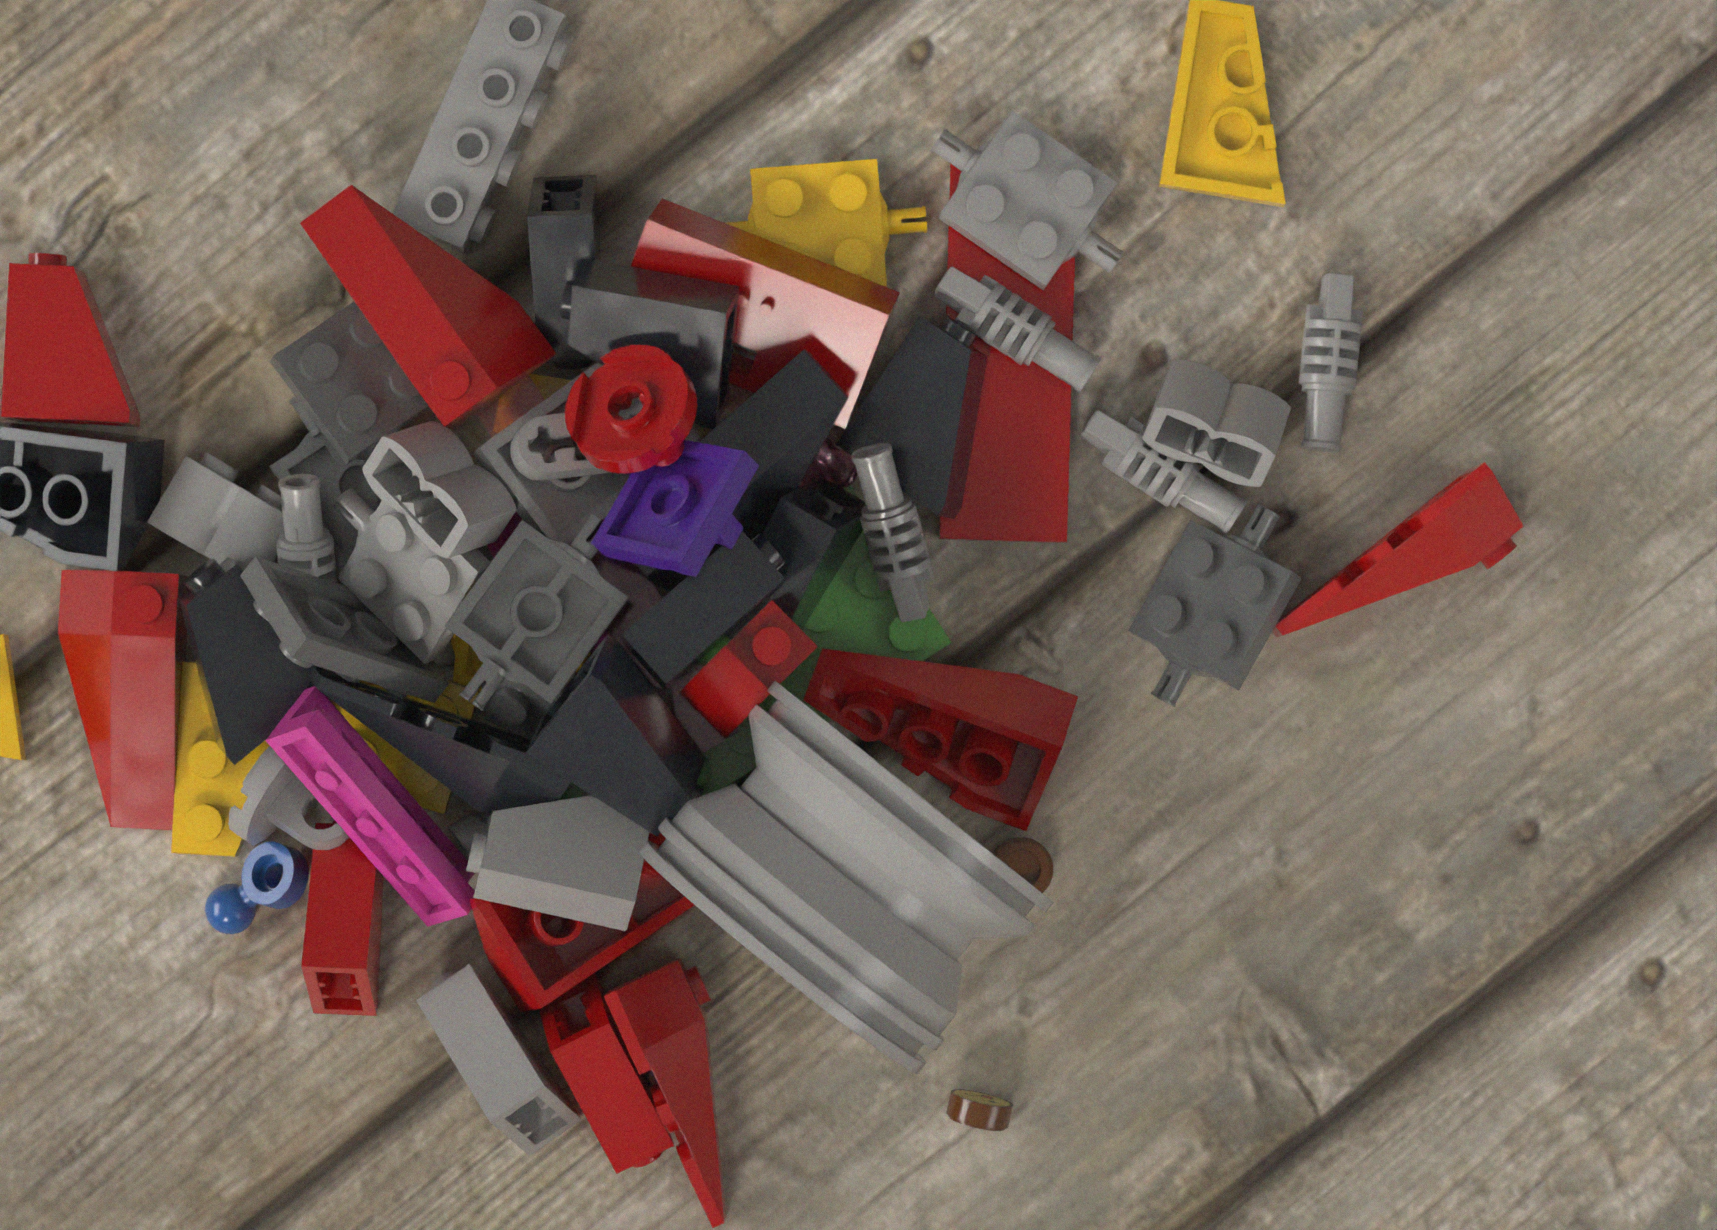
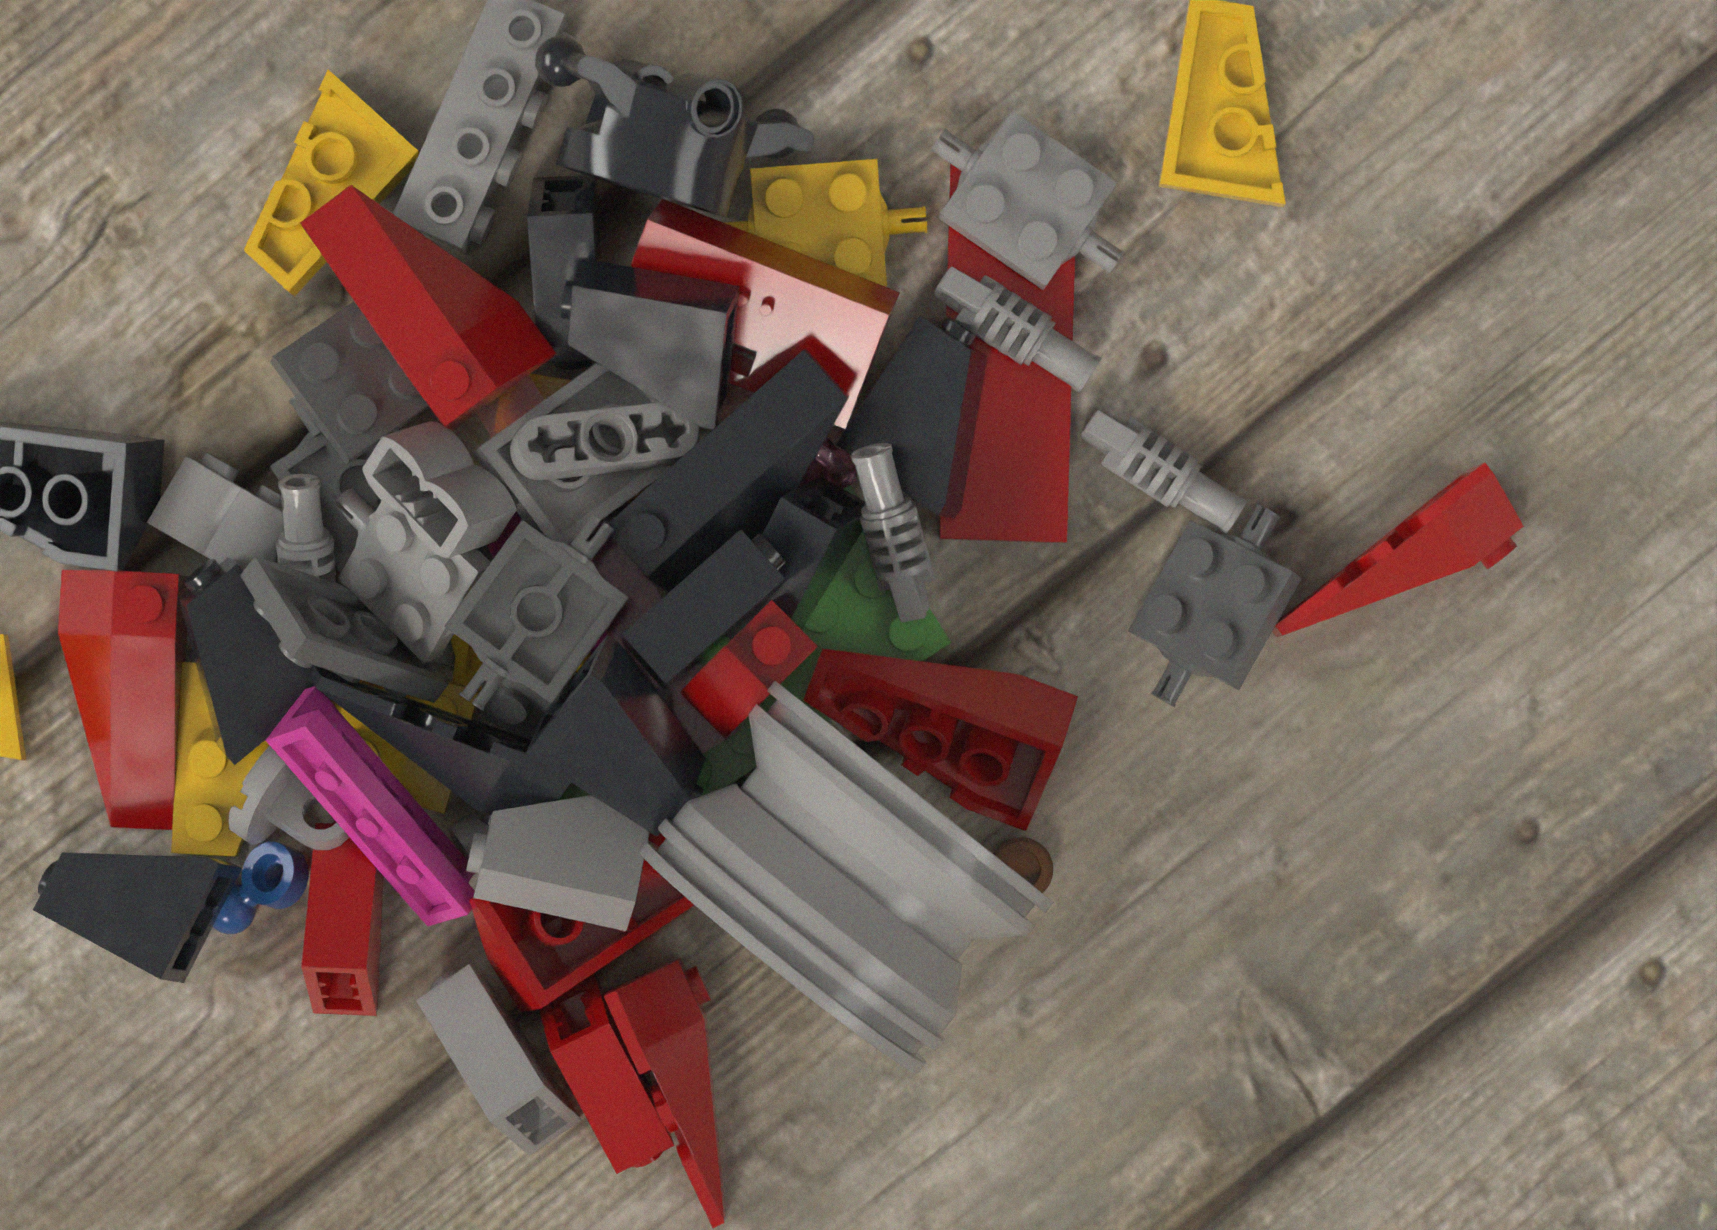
red slope [1,253,140,427] -> none
red plate [565,345,697,474] -> none
dark purple hinge [591,440,759,577] -> none
reddish brown tile [946,1089,1013,1131] -> none
light grey brick [1142,359,1291,487] -> none
light grey hinge [1299,273,1363,452] -> none
none -> black slope [33,852,242,983]
none -> yellow wing [244,69,420,297]
none -> black piece [535,35,814,218]

